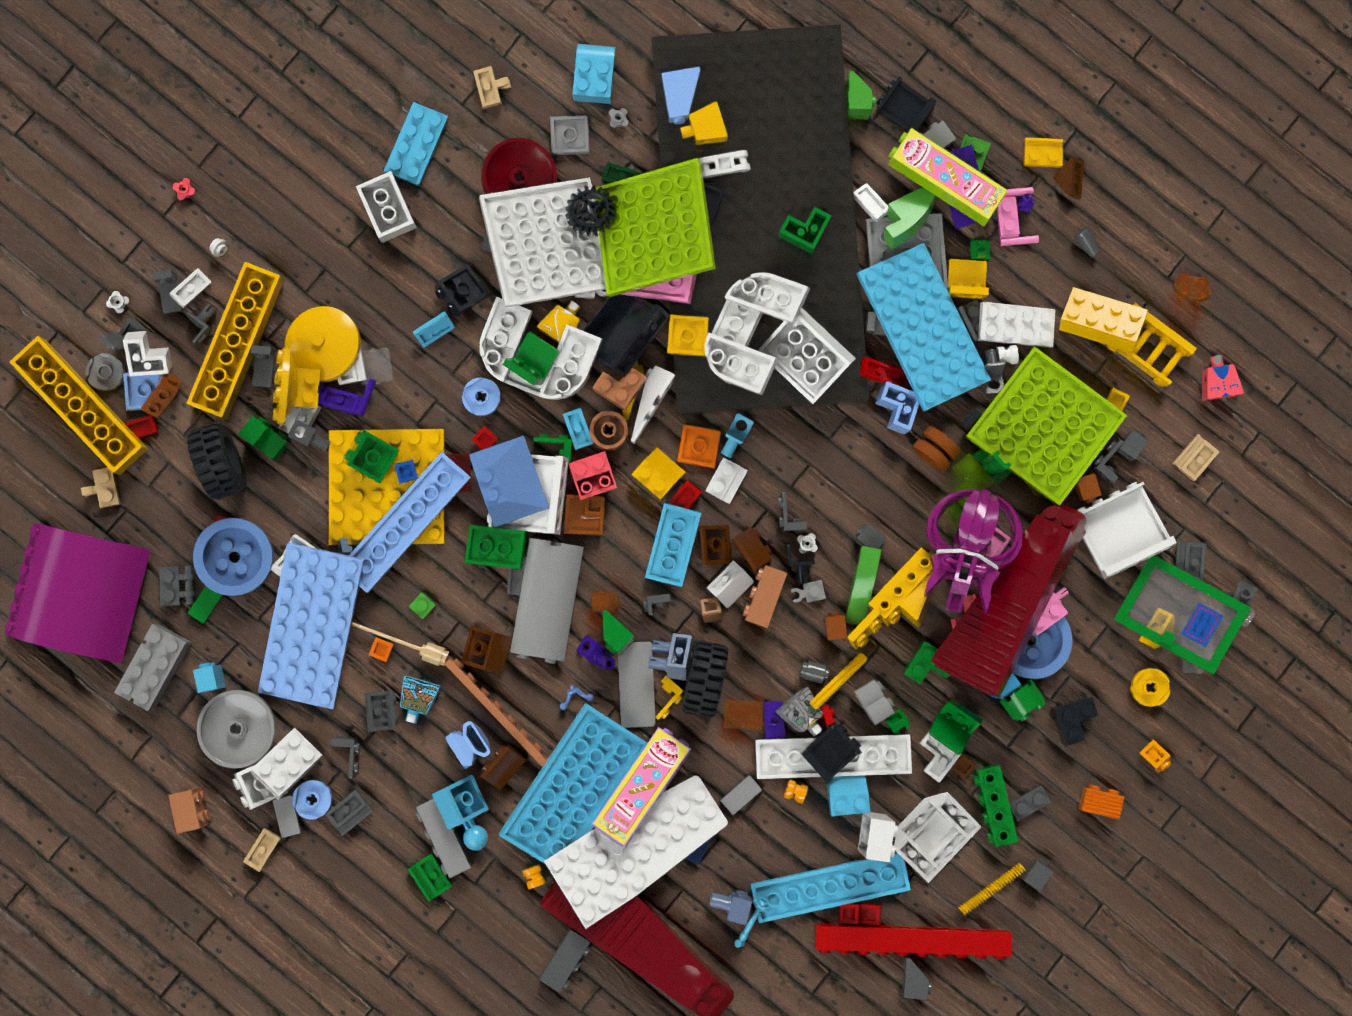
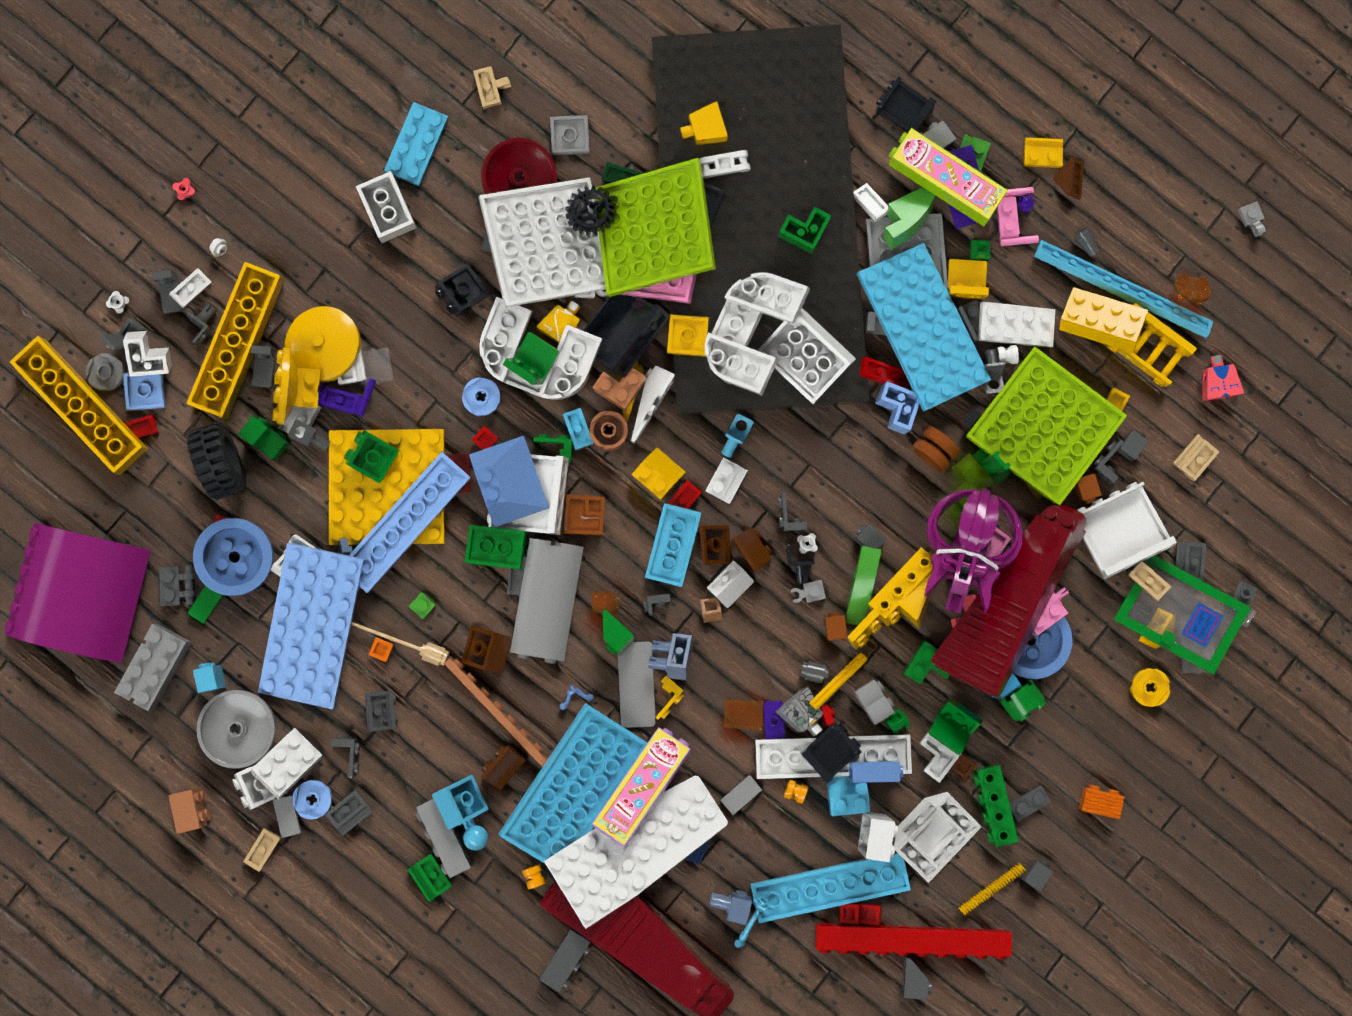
tan plate [81,467,121,509] -> none
dark orange bracket [141,373,181,418] -> none
blue plate [394,460,419,484] -> none
torso [400,676,442,723] -> none
medium azure plate [413,311,455,348] -> none
light blue piece [445,721,491,769] -> none
coral slope [569,451,617,500] -> none
medium azure brick [572,44,616,104] -> none
dark purple bracket [576,635,615,669] -> none
light grey plate [609,108,628,128] -> none
light blue slope [662,67,700,124] -> none
orange tile [677,424,721,469] -> none
black tyre [682,640,729,718] -> none
nougat brick [742,565,787,628] -> none
bright green slope [846,71,876,120] -> none
black brick [1051,697,1098,746] -> none
light orange bracket [1140,739,1172,773] -> none
none -> medium blue window [848,761,903,783]
none -> medium azure plate [1034,240,1213,338]
none -> tan plate [1128,561,1171,602]
none -> light grey plate [1238,202,1266,237]

